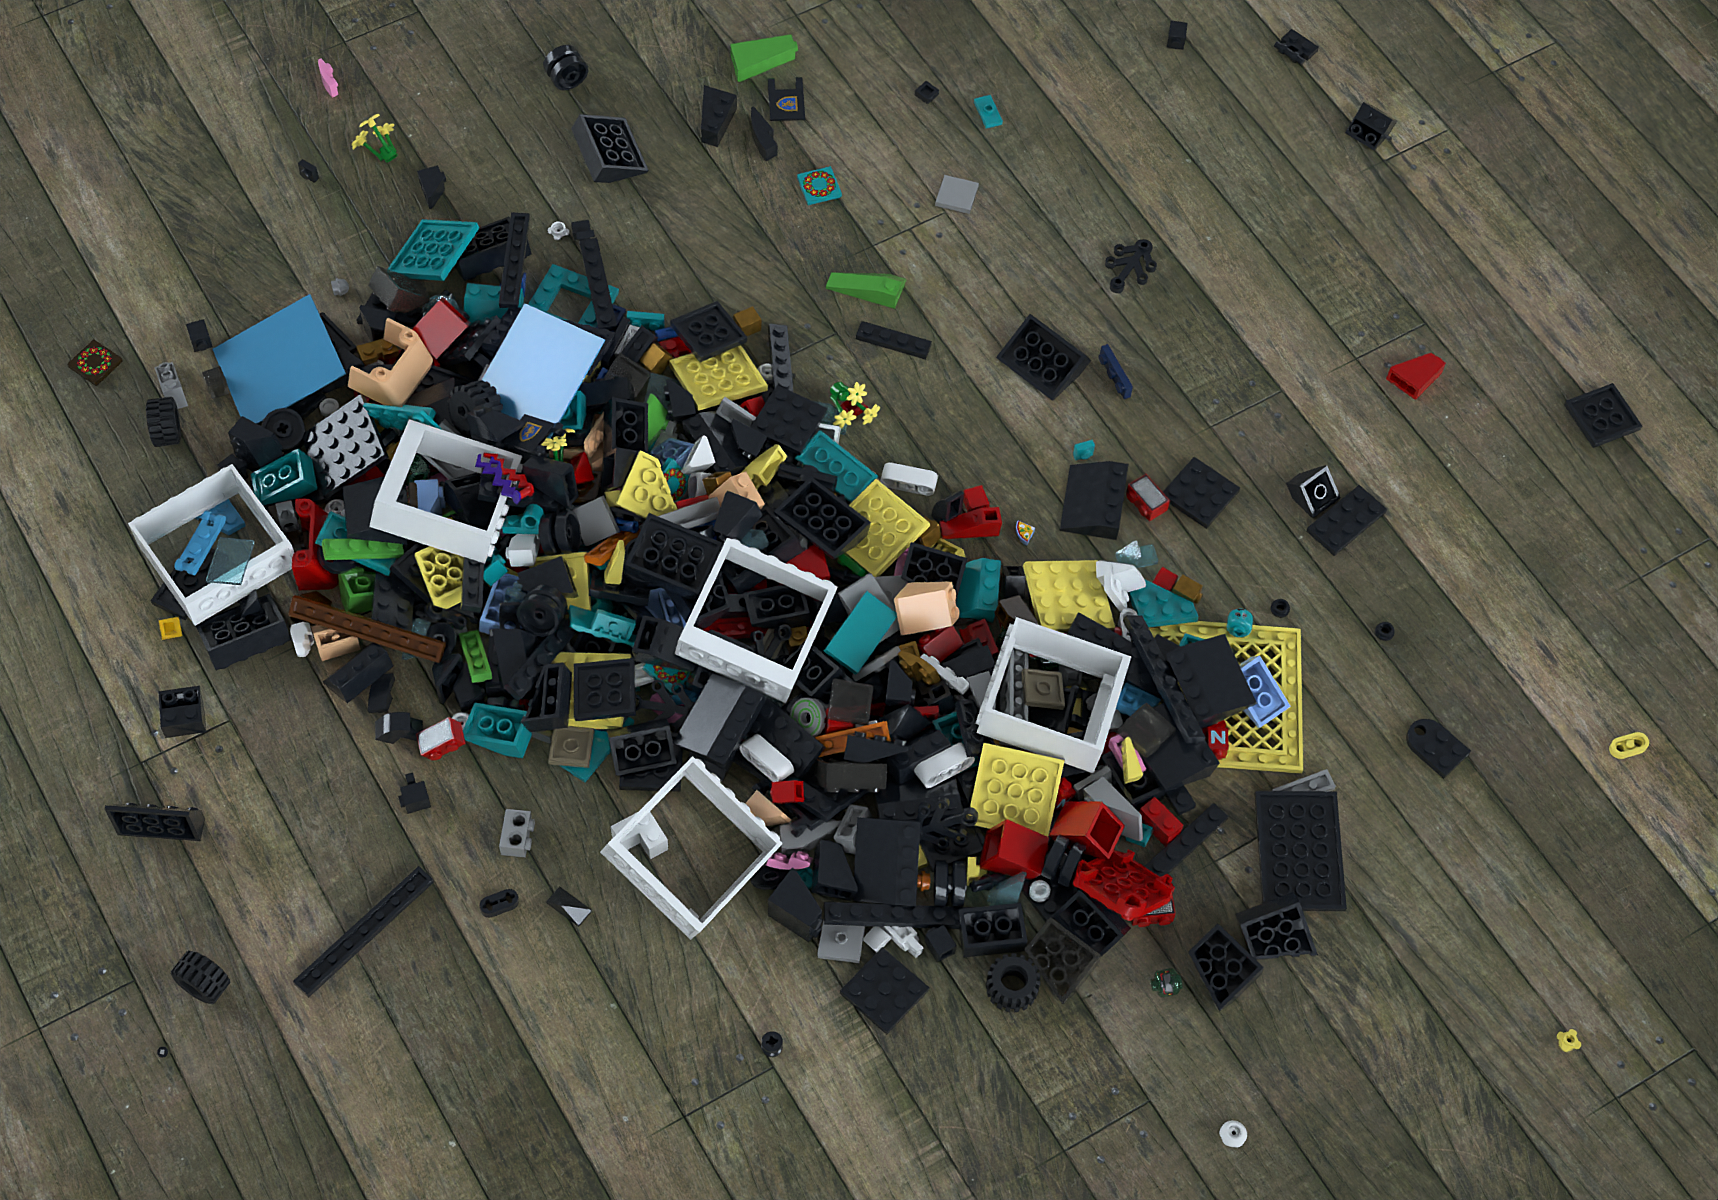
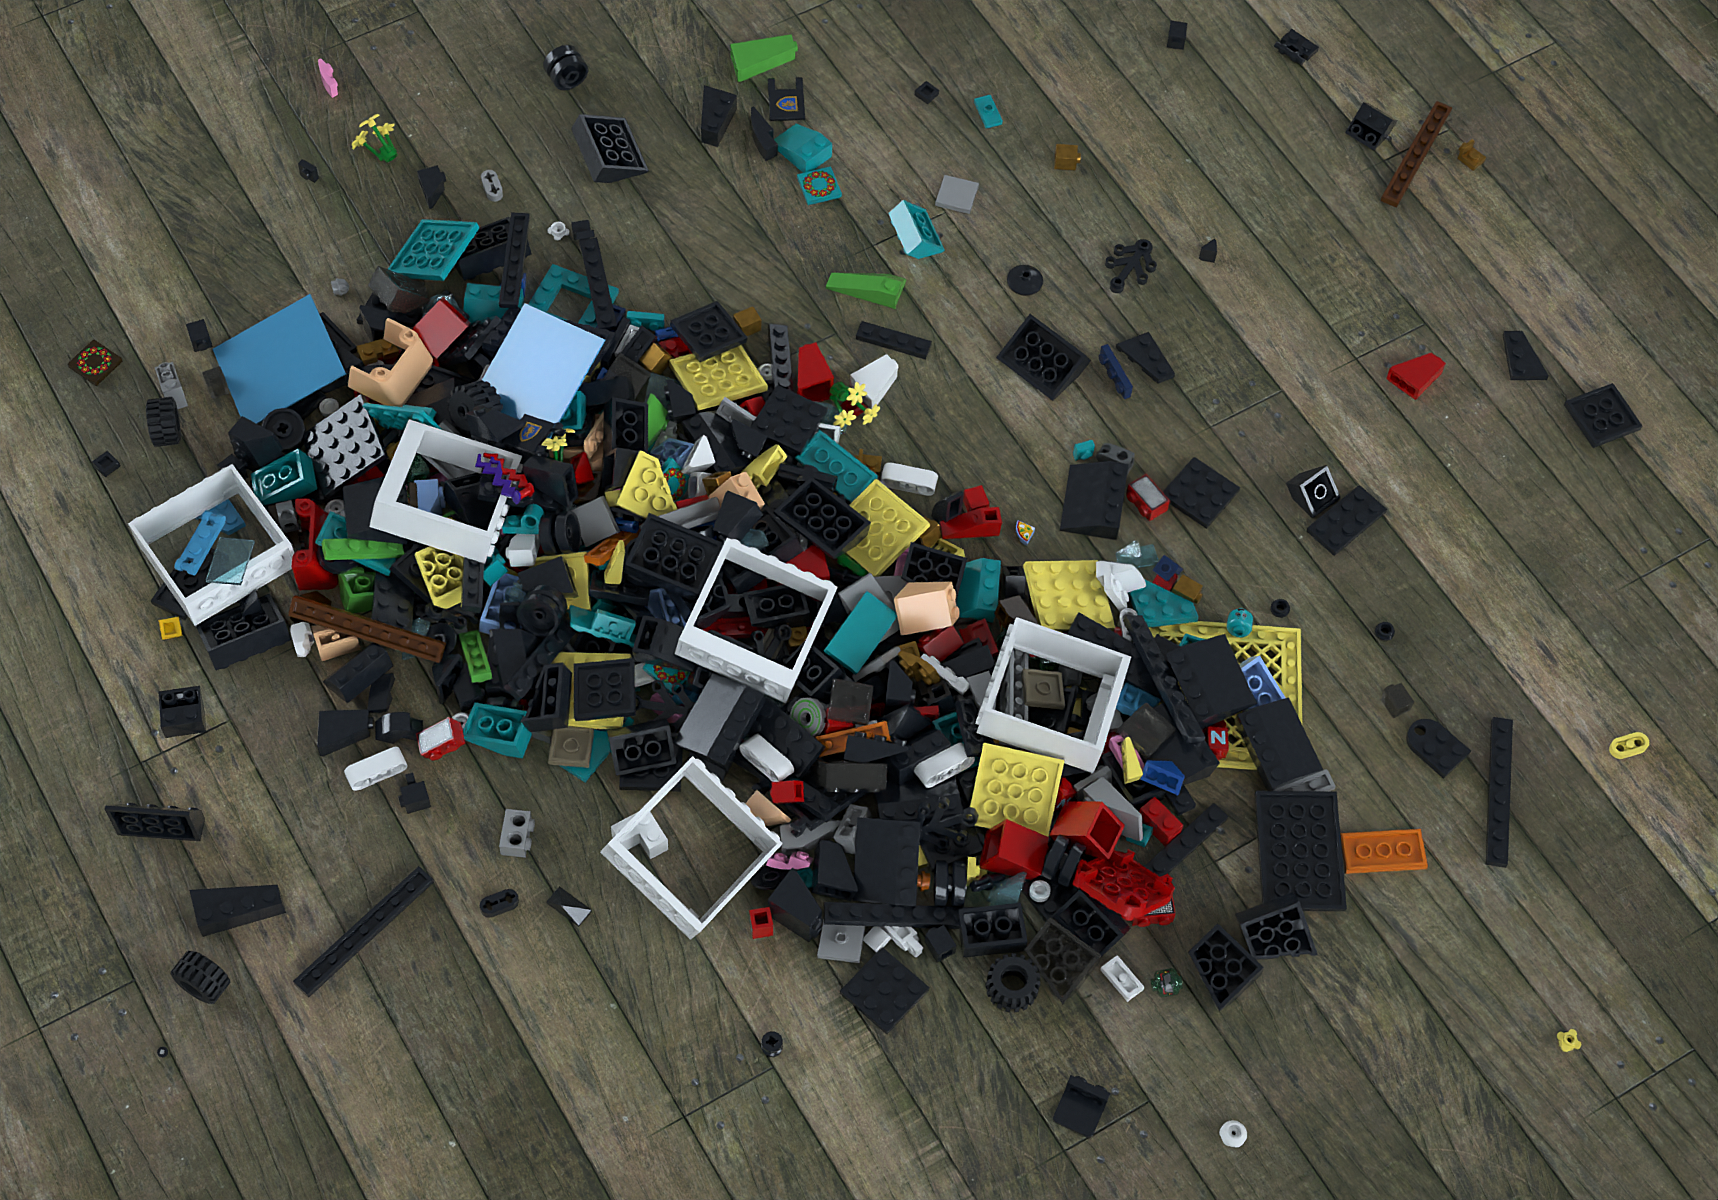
none -> black plate [92,451,121,477]
none -> black wedge [189,884,286,937]
none -> black slope [317,709,374,756]
none -> white beam [344,747,407,791]
none -> light grey beam [481,170,503,202]
none -> red brick [749,907,773,939]
none -> teal slope [774,124,832,173]
none -> red slope [797,342,834,403]
none -> white slope [850,354,898,409]
none -> pearl gold bracket [855,449,882,476]
none -> teal slope [888,200,945,259]
none -> black dish [1007,265,1043,296]
none -> black bracket [1053,1075,1111,1138]
none -> pearl gold brick [1054,144,1081,170]
none -> dark grey leg [1096,443,1135,475]
none -> white plate [1100,955,1144,1002]
none -> black wing [1116,332,1175,384]
none -> blue slope [1140,760,1185,795]
none -> dark blue bracket [1153,555,1183,581]
none -> black slope [1199,239,1217,263]
none -> black slope [1234,697,1323,791]
none -> orange tile [1340,829,1428,874]
none -> reddish brown plate [1380,101,1453,208]
none -> clear smoke brick [1380,683,1414,718]
none -> pearl gold bracket [1457,139,1486,171]
none -> black plate [1485,717,1513,868]
none -> black wing [1503,331,1549,380]

